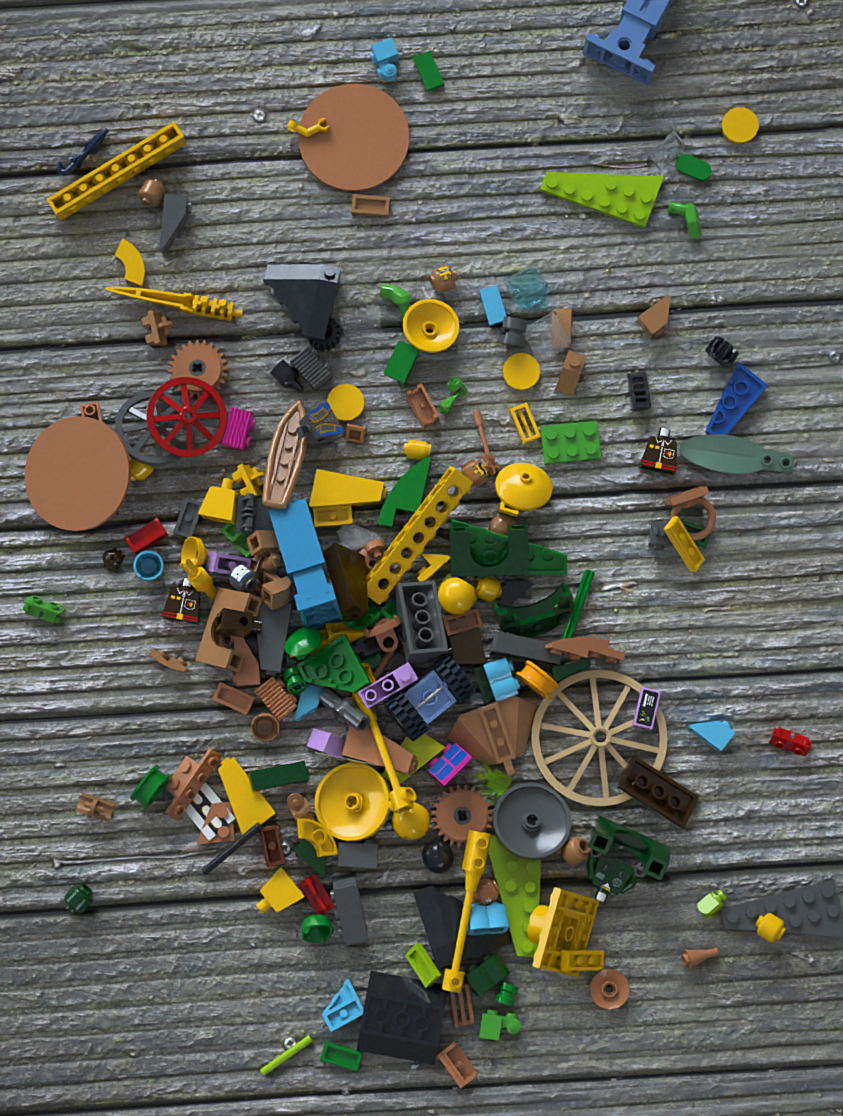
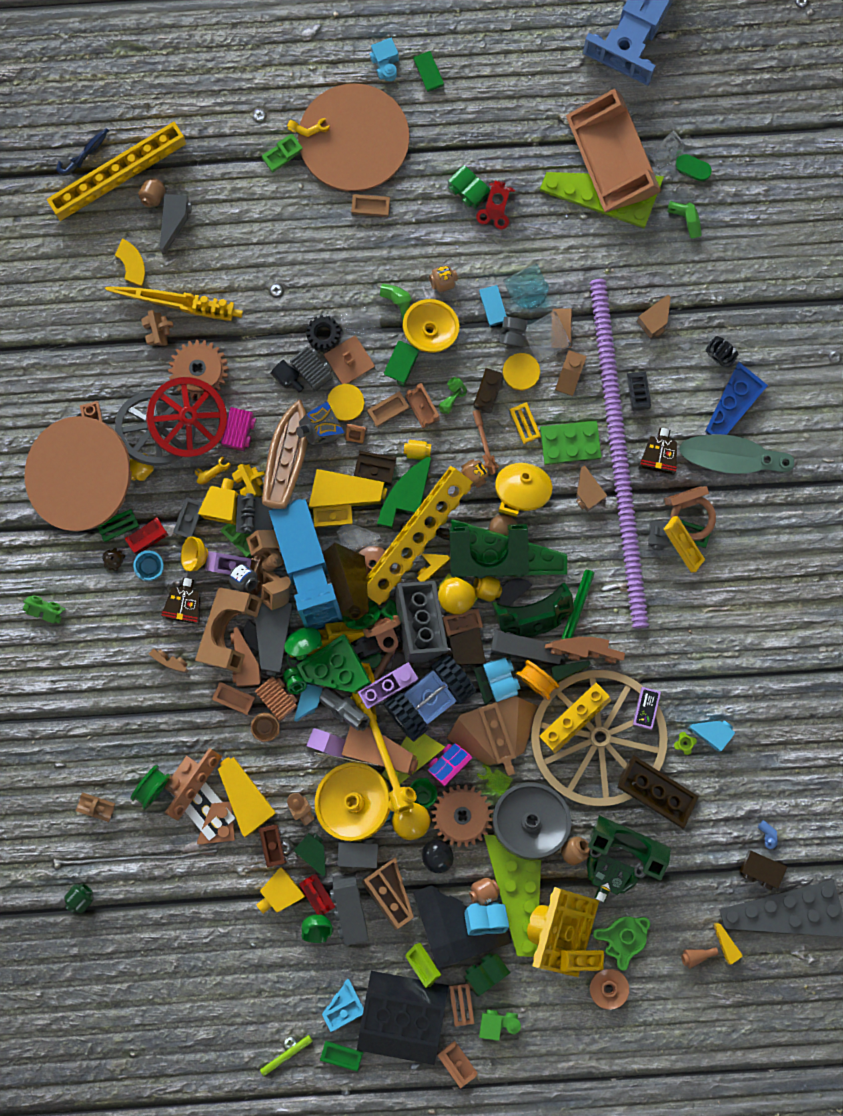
yellow axle [180,558,218,601] -> none
black bar [202,822,263,875] -> none
dark brown torso [214,608,262,637] -> none
dark green tile [248,761,309,792] -> none
black slope [263,264,341,341] -> none
yellow tile [297,818,338,857] -> none
nougat tile [365,539,385,559] -> none
yellow bar [442,830,491,993] -> none
green wheel [494,981,519,1007] -> none
lime arm [697,890,727,918] -> none
yellow tile [721,107,759,144] -> none
yellow head [755,913,786,943] -> none
red hinge [769,727,812,756] -> none
none -> green tile [97,509,139,542]
none -> yellow piece [195,456,231,485]
none -> bright green slope [262,134,303,173]
none -> nougat piece [323,335,375,384]
none -> dark brown plate [354,450,397,486]
none -> medium nougat wedge [362,857,414,930]
none -> medium nougat tile [367,391,409,427]
none -> green hair [410,778,437,809]
none -> green brick [448,165,490,209]
none -> dark brown brick [474,368,503,413]
none -> red piece [476,180,515,230]
none -> yellow brick [539,683,611,754]
none -> nougat slope [566,88,661,212]
none -> medium nougat slope [576,465,607,512]
none -> lavender piece [589,279,649,629]
none -> bright green tile [593,916,650,971]
none -> lime plate [674,732,697,755]
none -> yellow slope [714,923,743,965]
none -> dark brown brick [739,850,787,891]
none -> medium blue arm [757,820,778,849]

